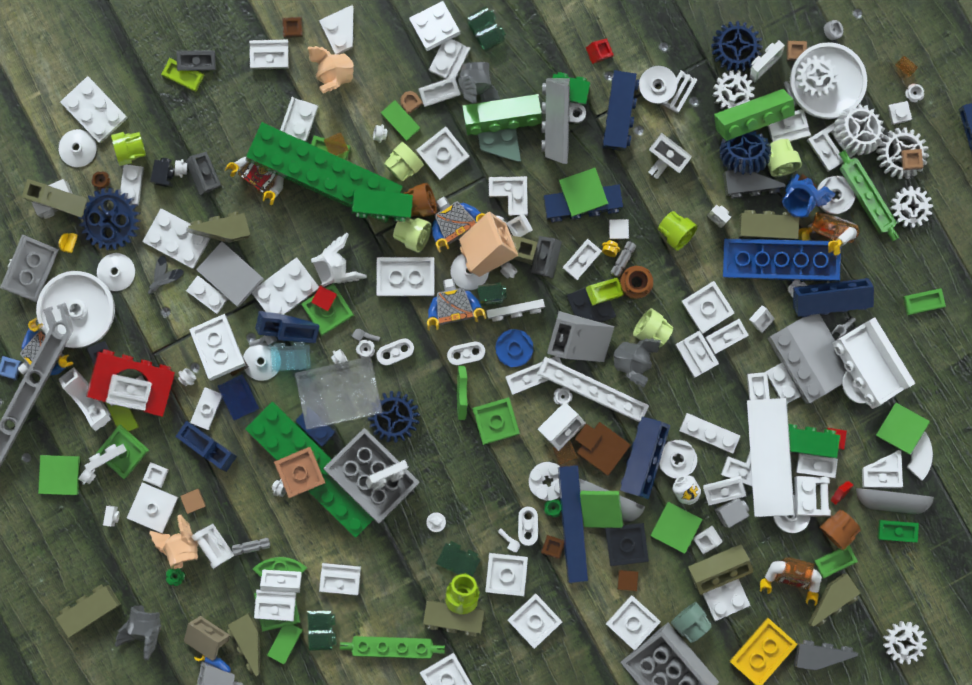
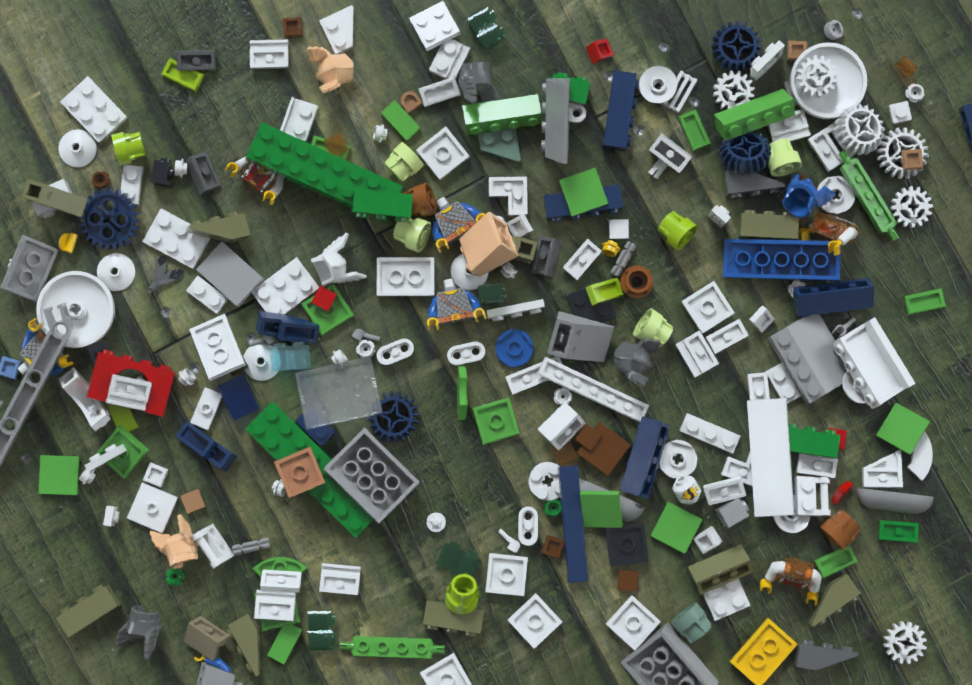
white plate [365,460,408,490] -> none
none -> bright green tile [678,109,711,152]

